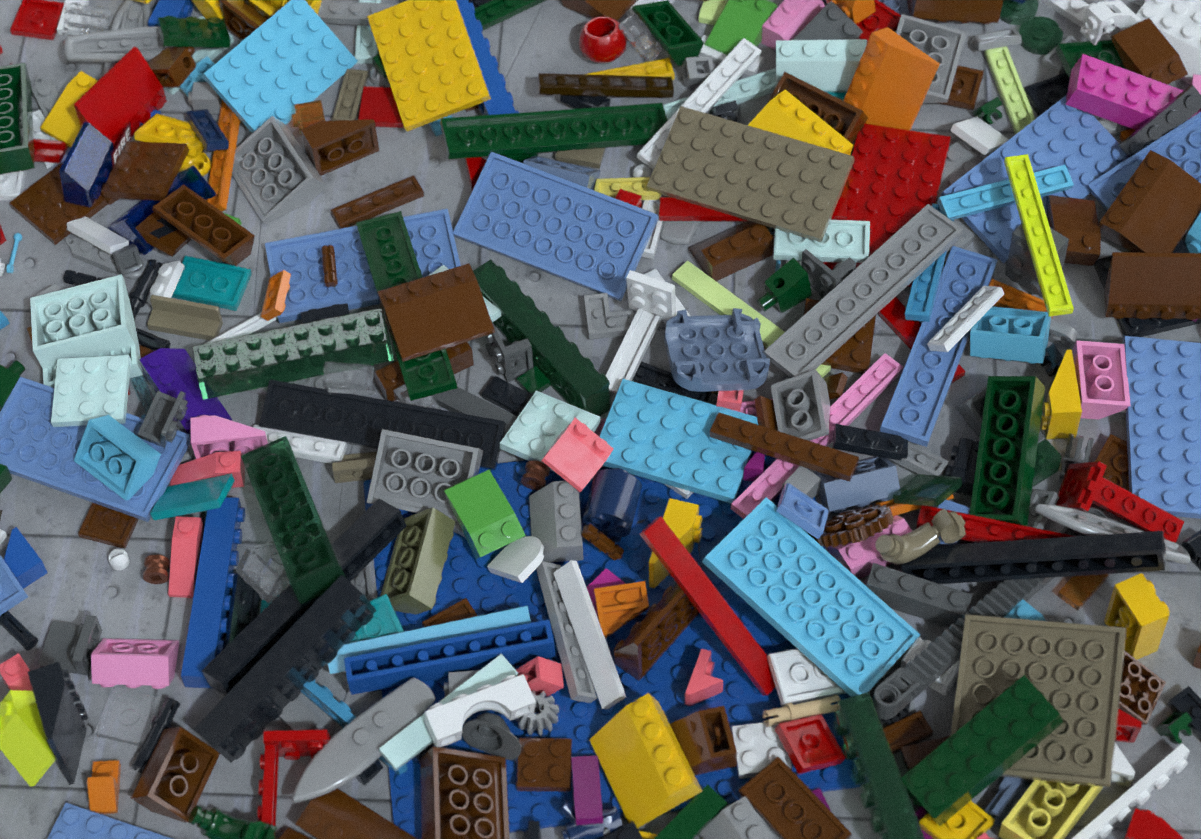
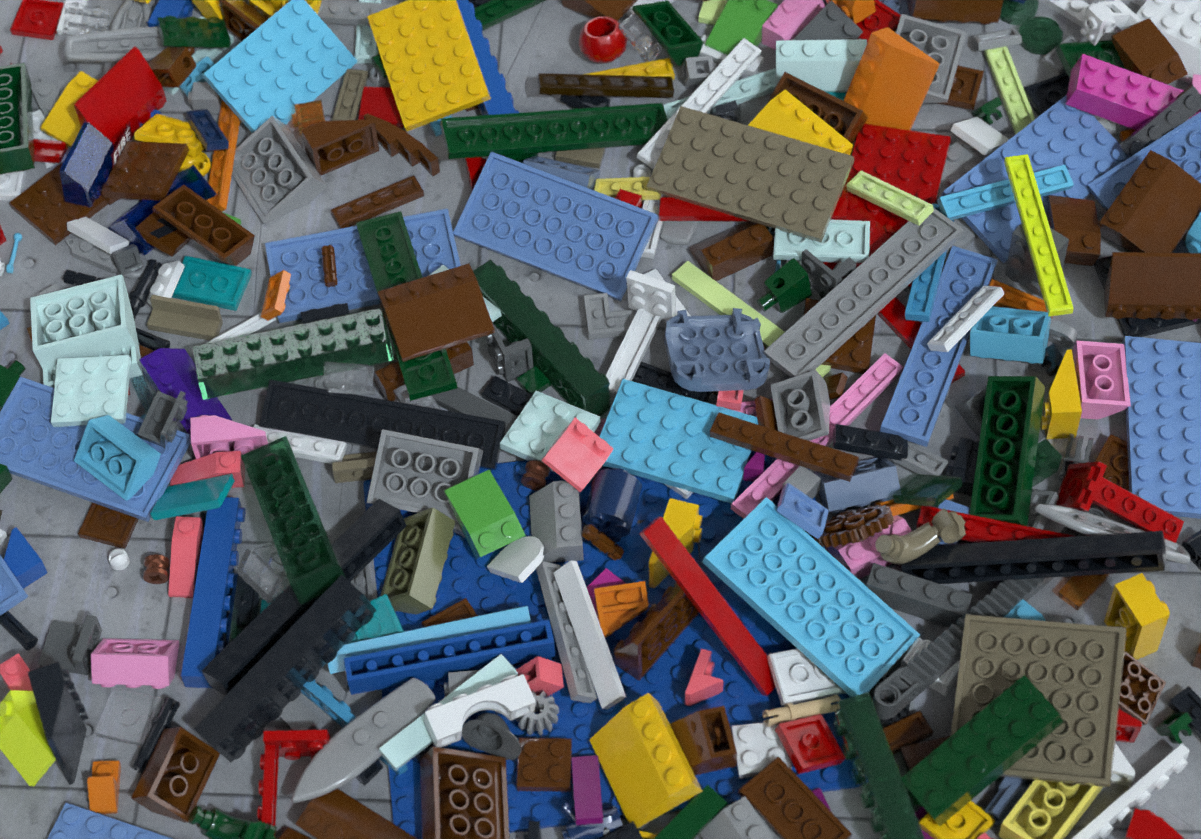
none -> reddish brown slope [364,113,440,177]
none -> yellowish green tile [846,171,934,225]

